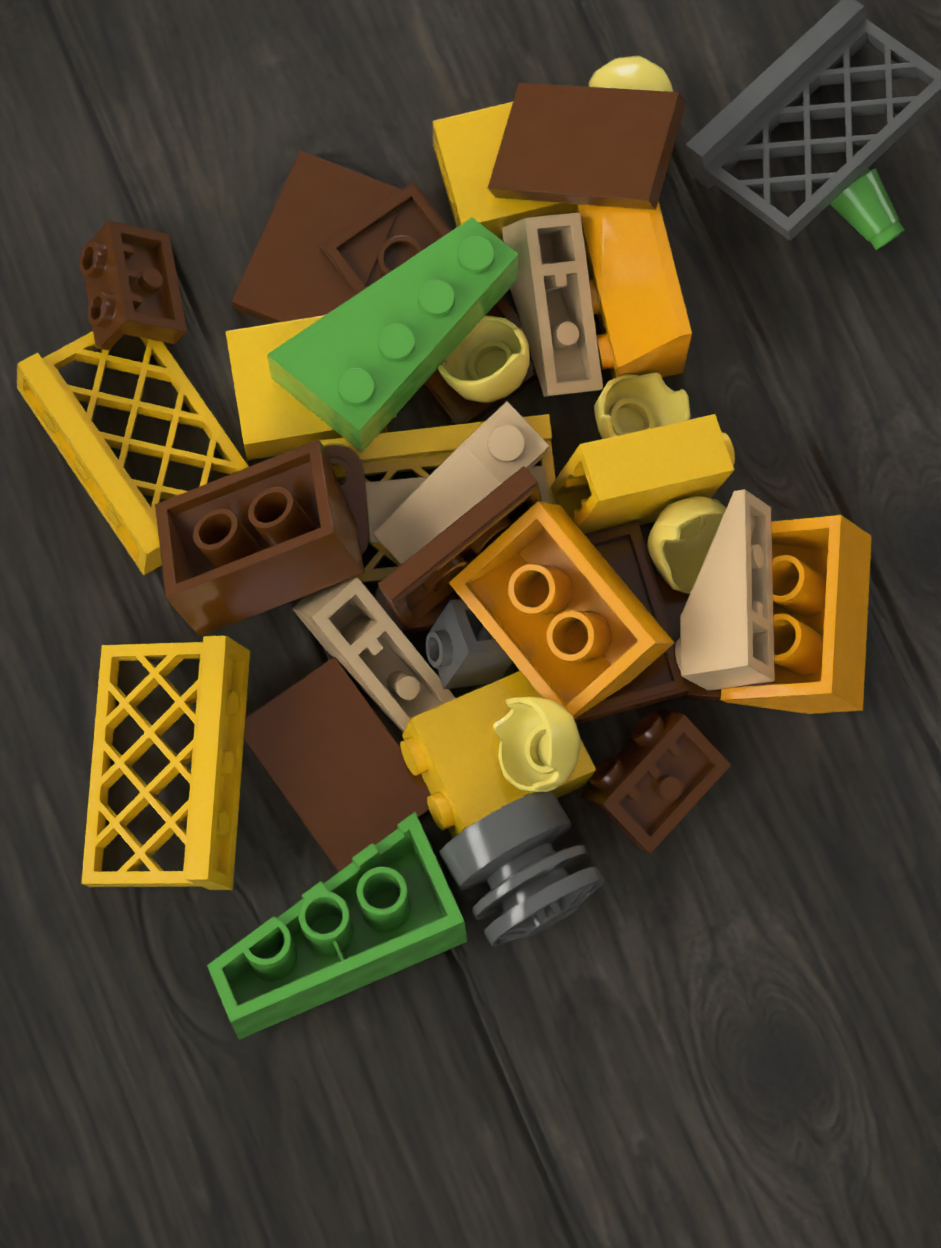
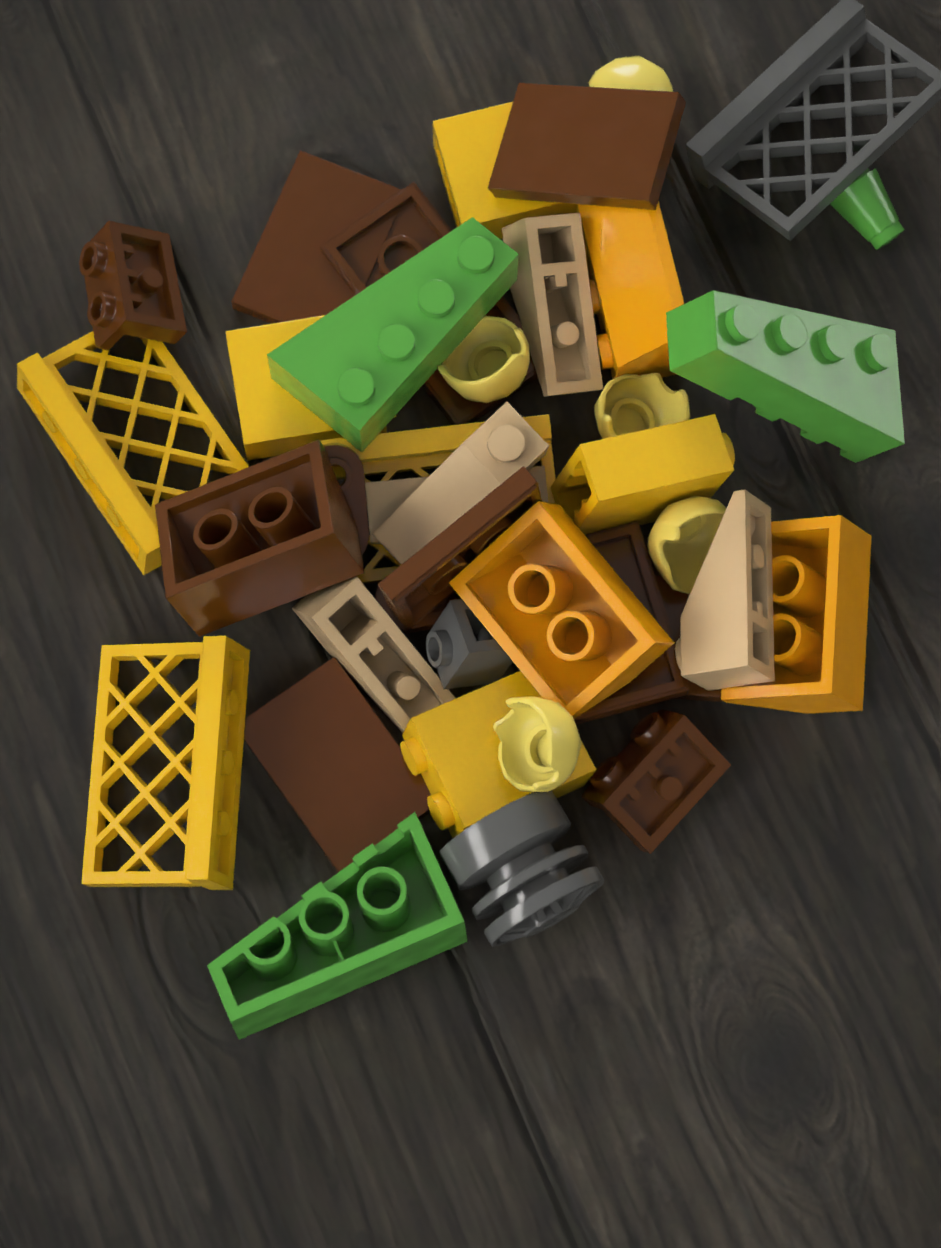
none -> bright green wedge [666,290,905,463]

